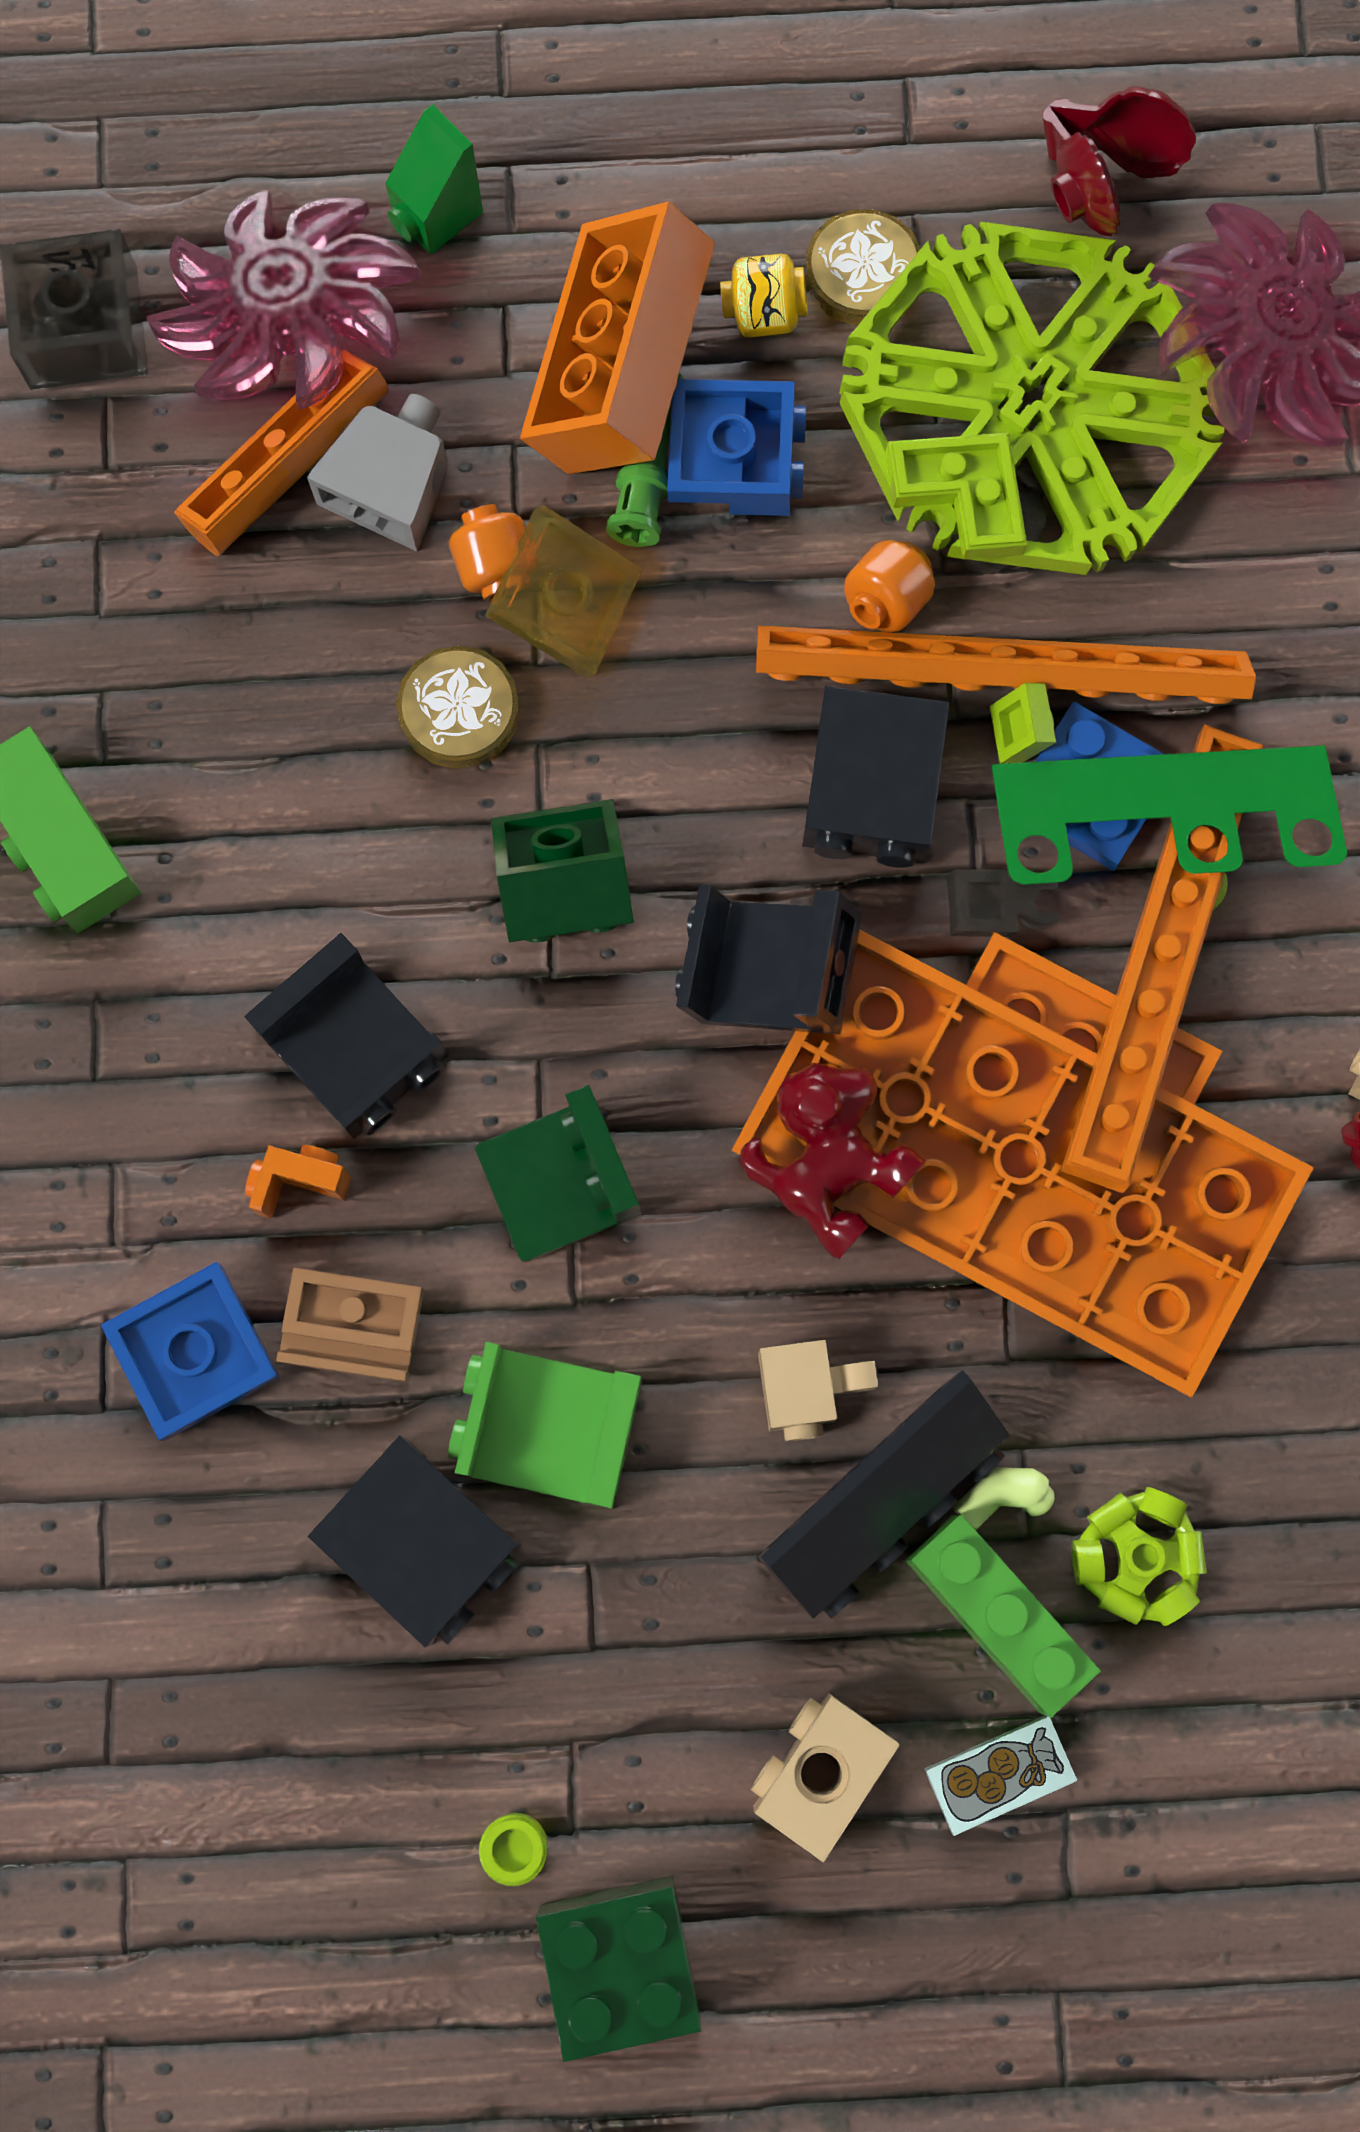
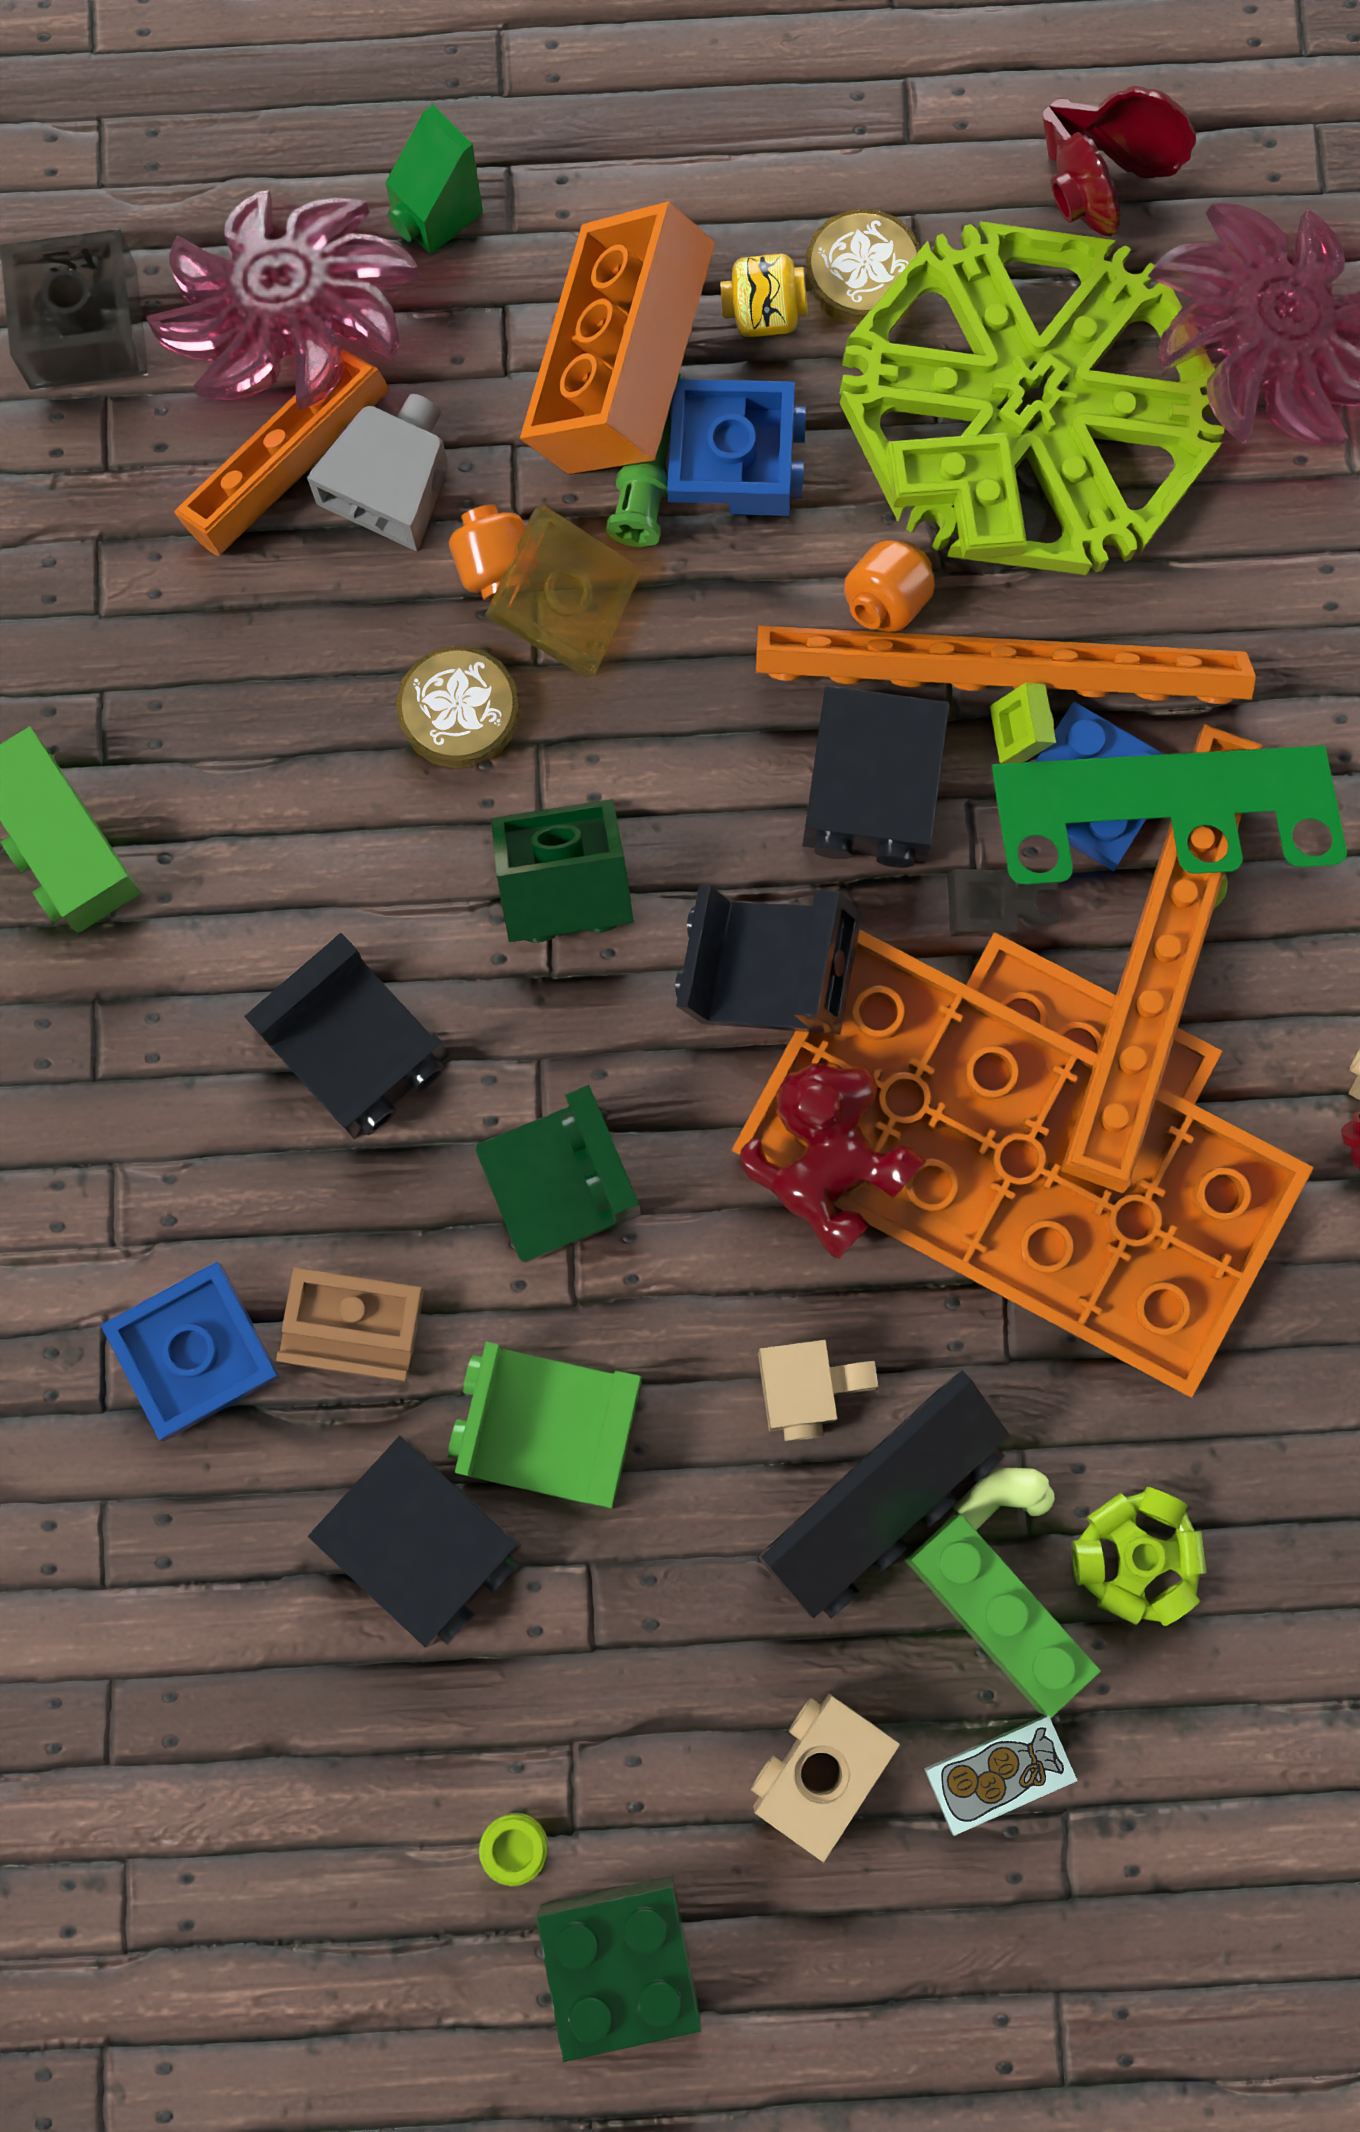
orange bracket [245,1145,352,1219] -> none

